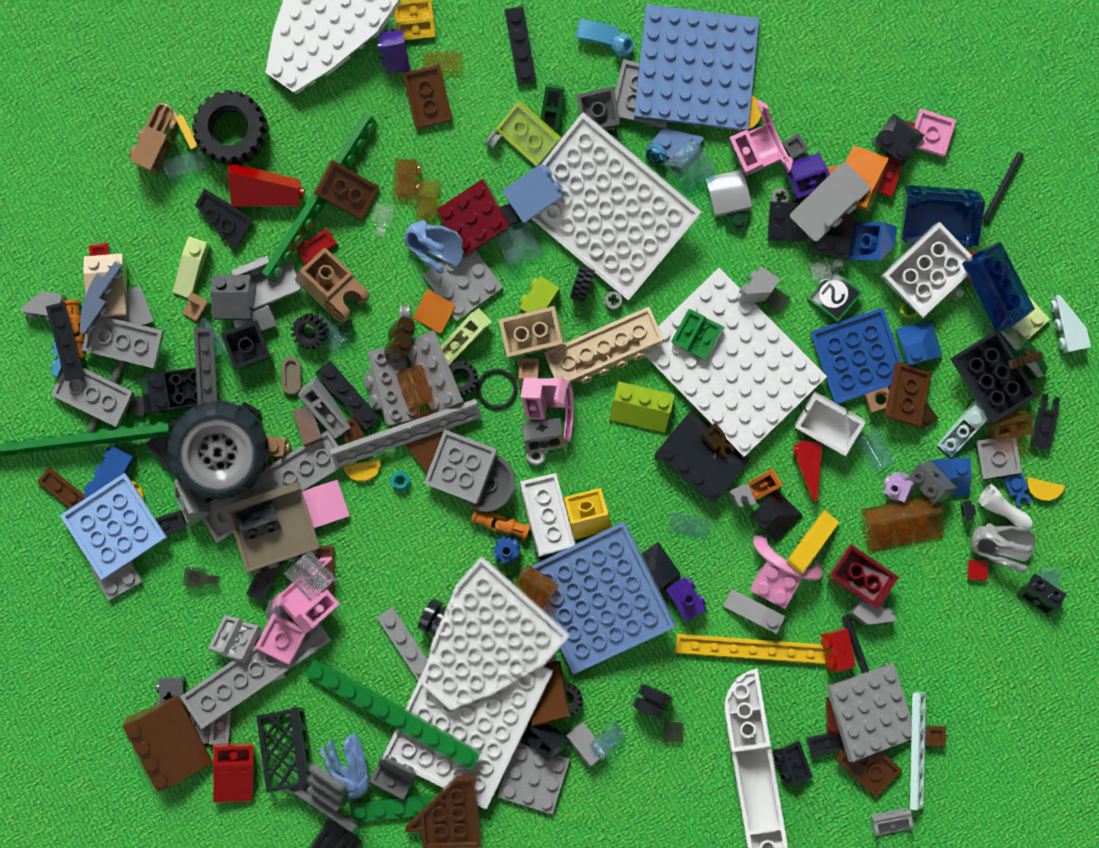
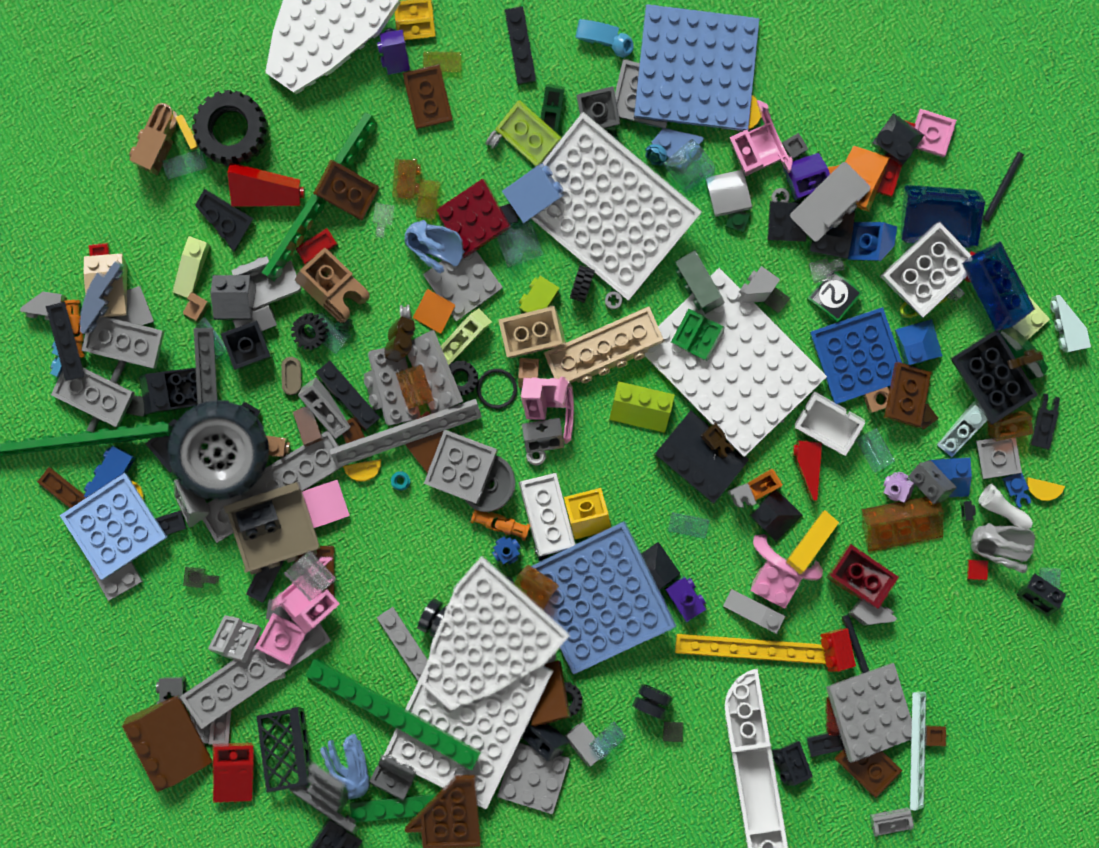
none -> brick [675,251,725,314]

